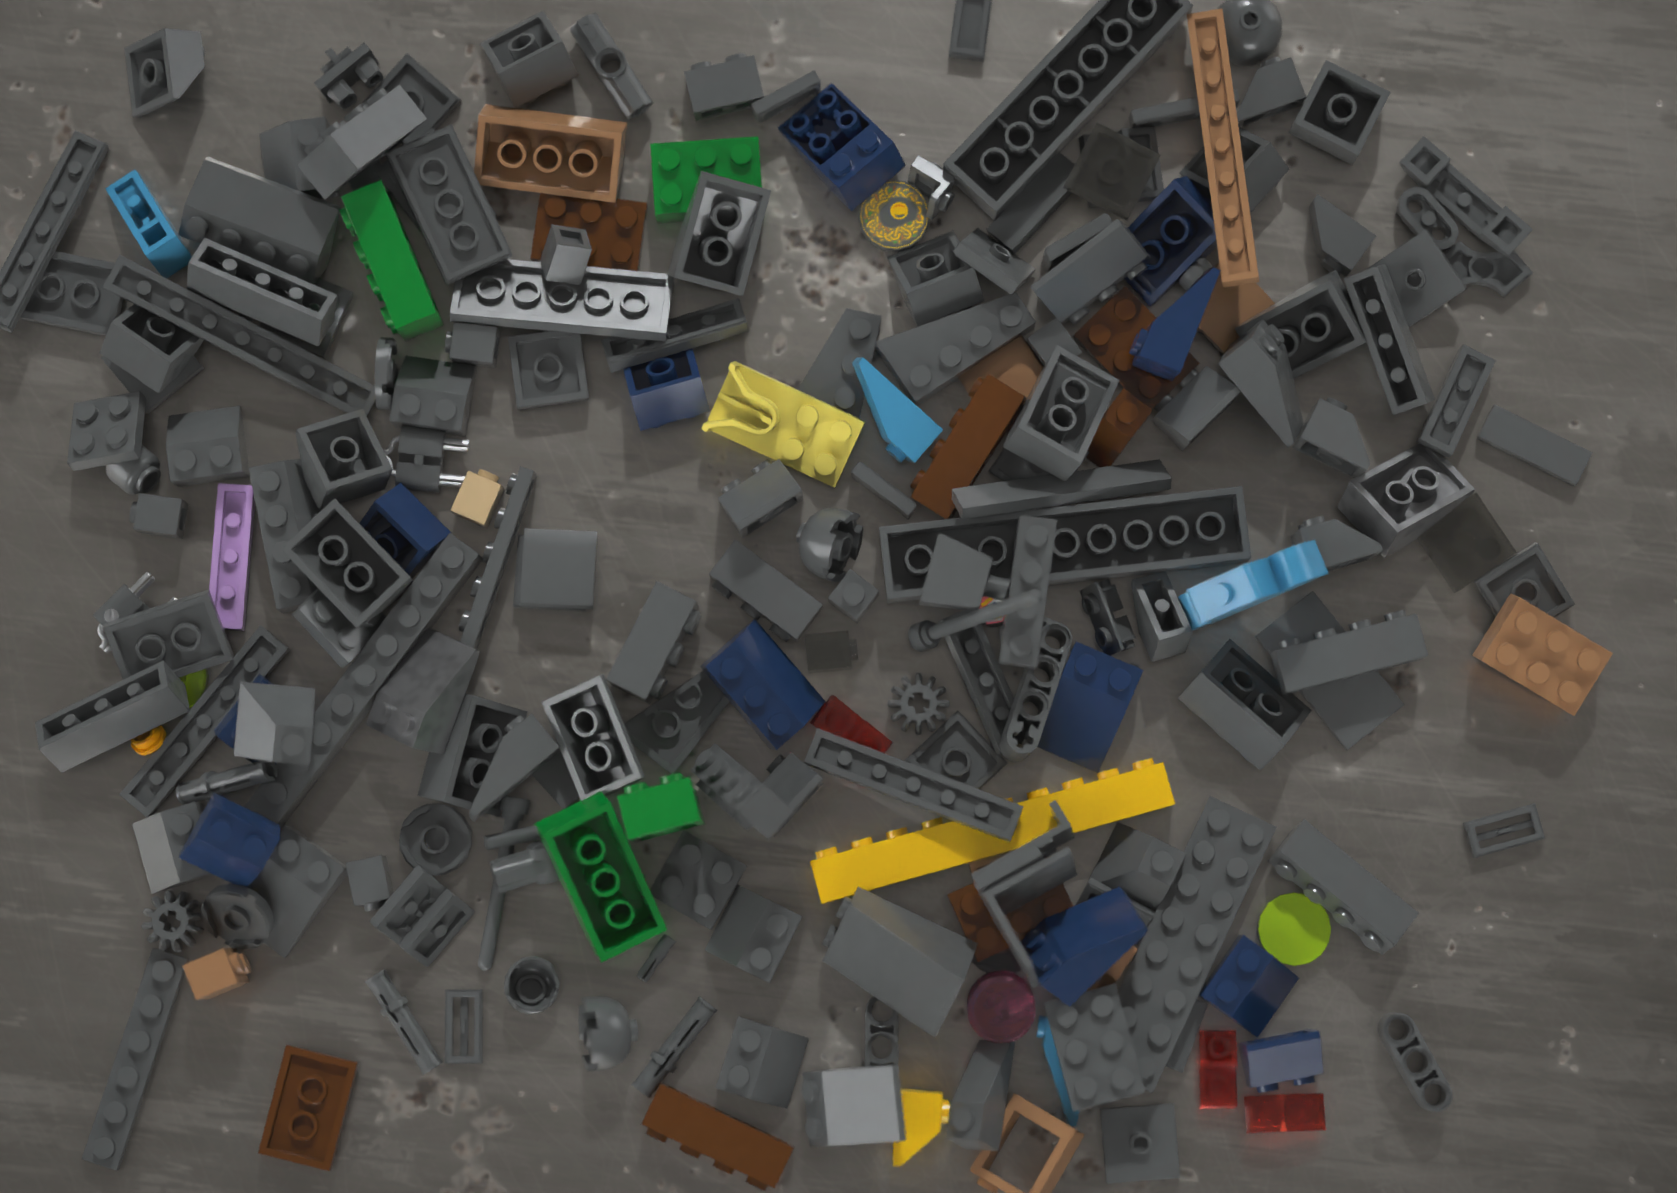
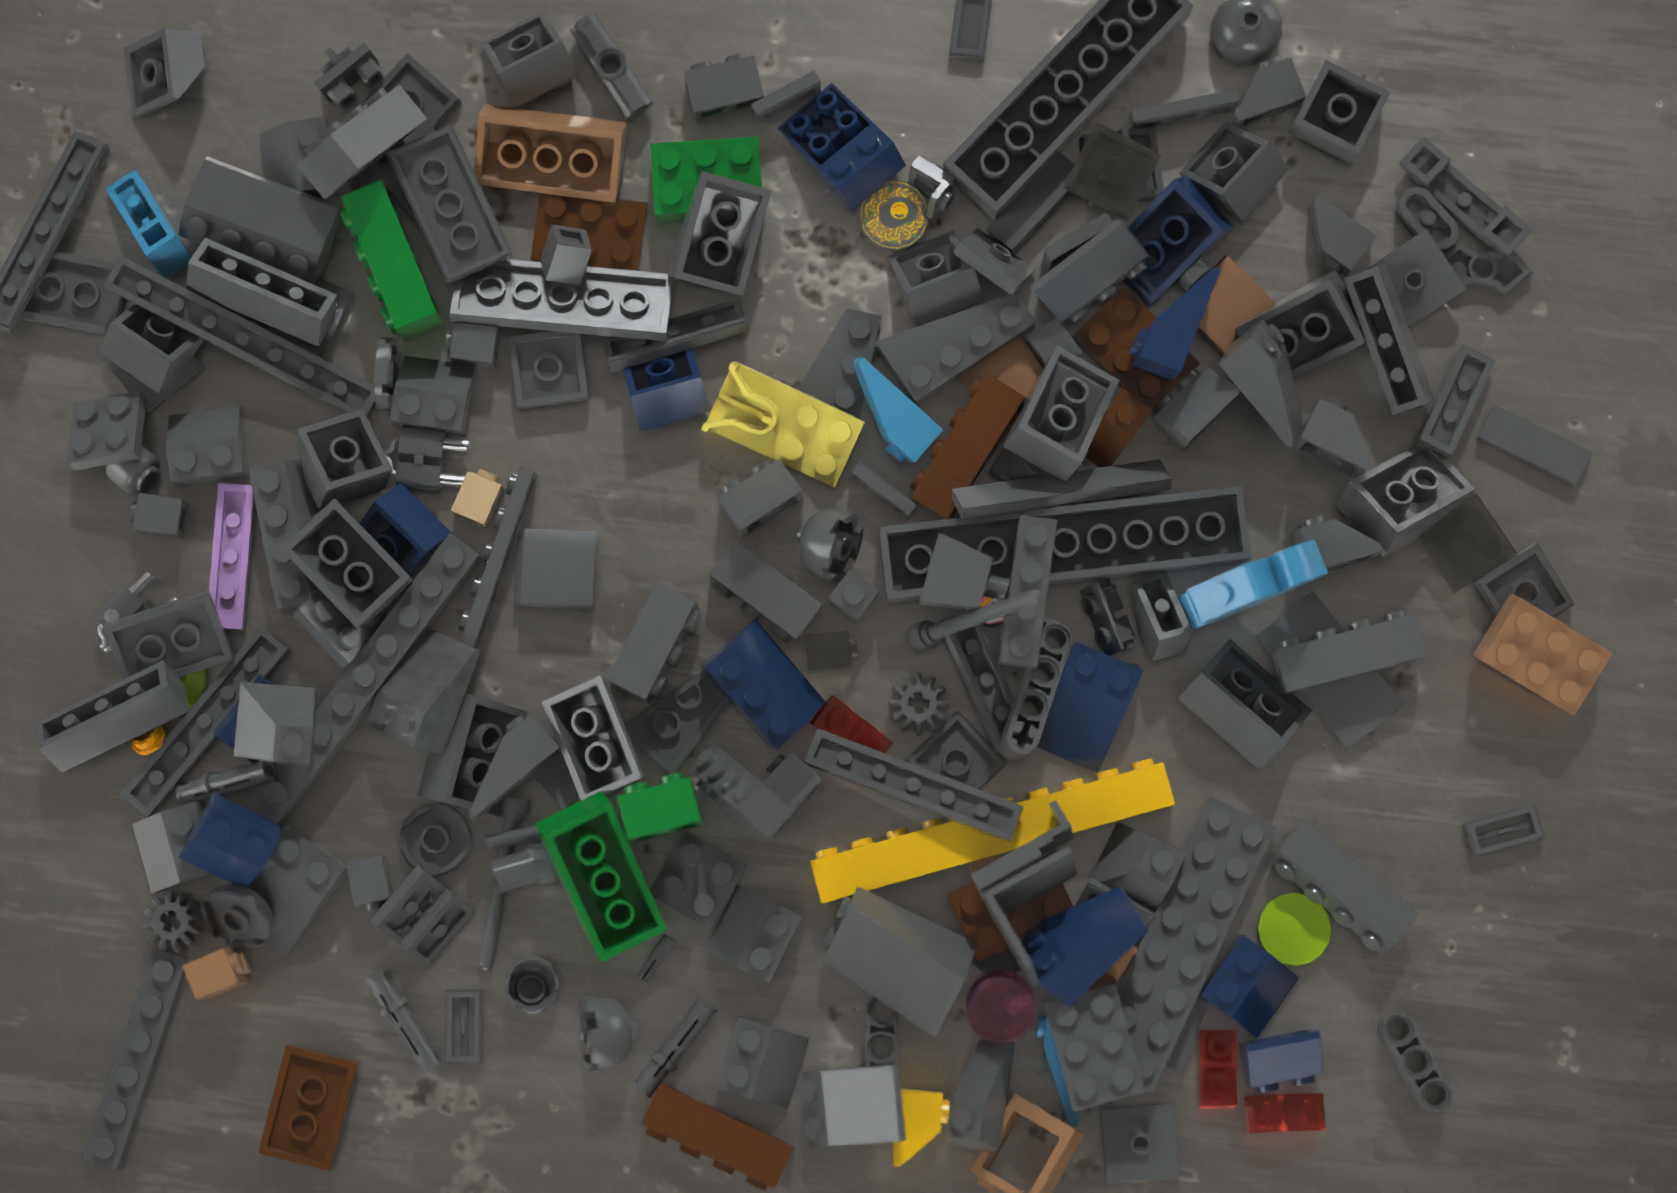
medium nougat plate [1187,8,1260,287] -> none

